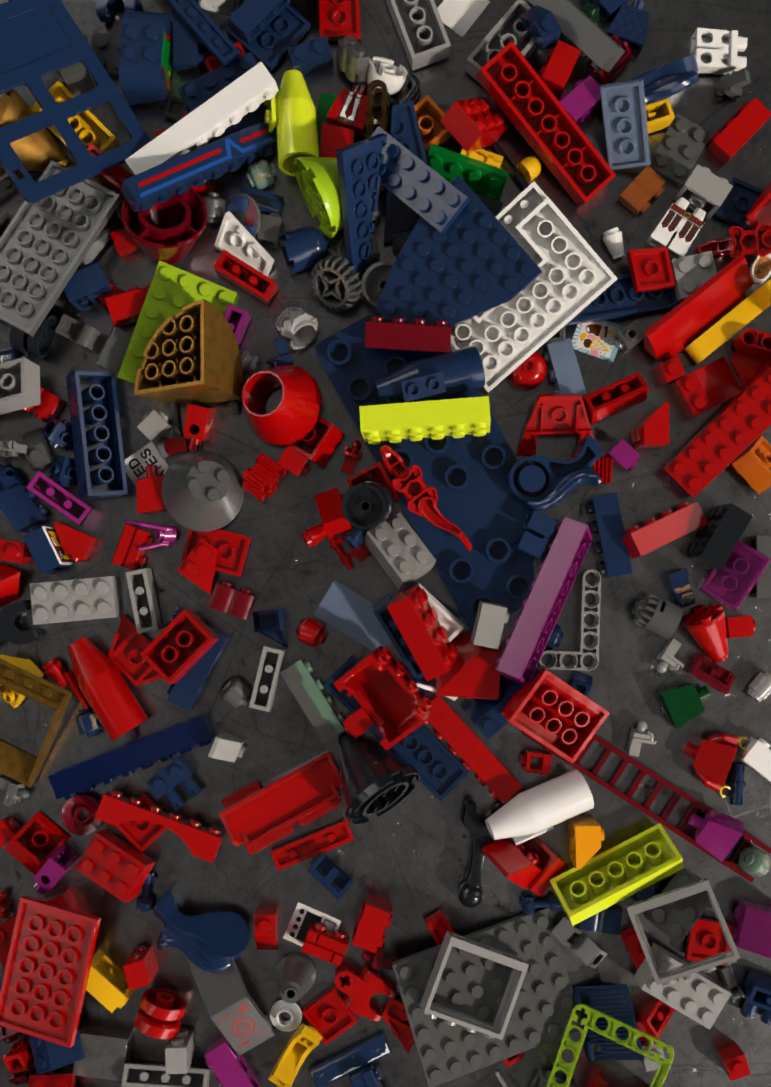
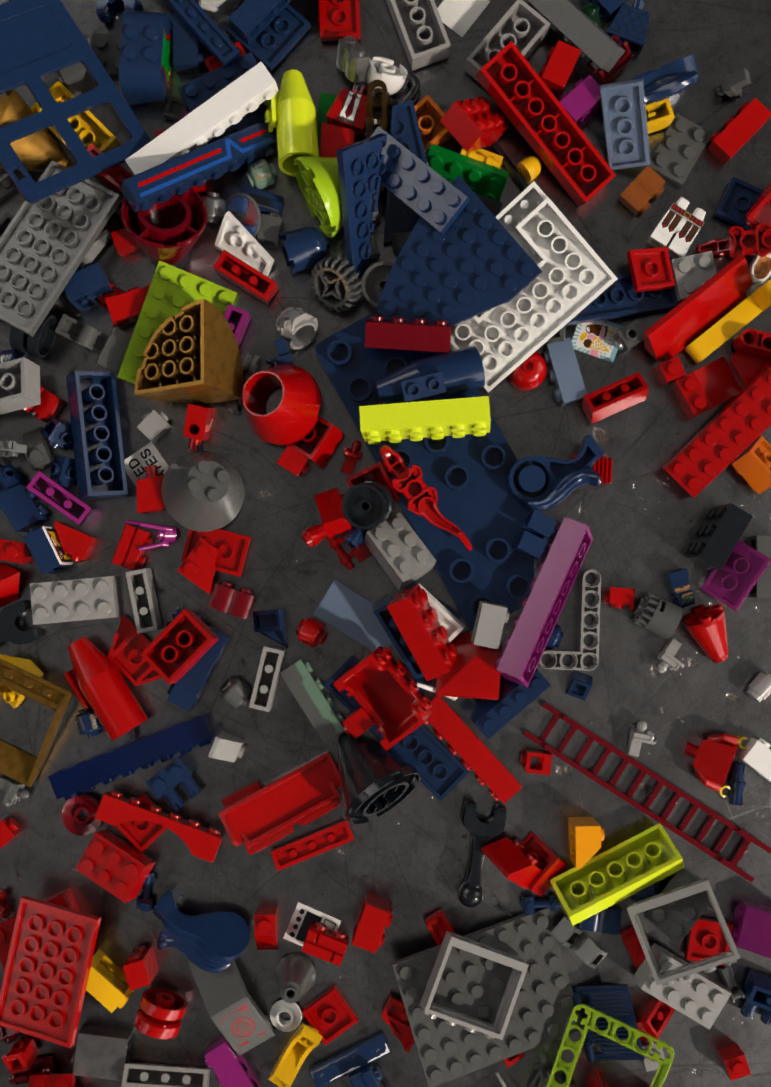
red slope [5,811,70,875] -> none
dark blue slope [28,1029,85,1075] -> none
magenta torso [33,843,81,894] -> none
red cone [42,657,68,688] -> none
piece [158,402,189,459] -> none
light grey brick [165,1028,195,1074] -> none
red brick [241,453,287,502] -> none
dark blue brick [287,36,333,76] -> none
dark blue window [308,853,354,900] -> none
red piece [335,963,397,1022] -> none
dark red piece [361,943,397,970] -> none
white piece [485,769,594,845] -> none
red slope [501,668,610,764] -> none
red wing [517,393,594,455] -> none
dark blue slope [519,5,562,52] -> none
dark blue brick [587,492,632,578] -> none
white cone [602,227,625,260] -> none
magenta brick [606,439,641,472] -> none
red brick [621,501,708,559] -> none
red slope [631,402,669,449] -> none
dark green torso [656,682,711,729] -> none
light grey brick [673,164,733,221] -> none
dark red hinge [686,653,736,695] -> none
magenta torso [688,810,744,862] -> none
white hips [690,27,748,76] -> none
red brick [725,615,756,638] -> none
sand green head [738,847,771,877] -> none
none -> red brick [602,587,635,609]

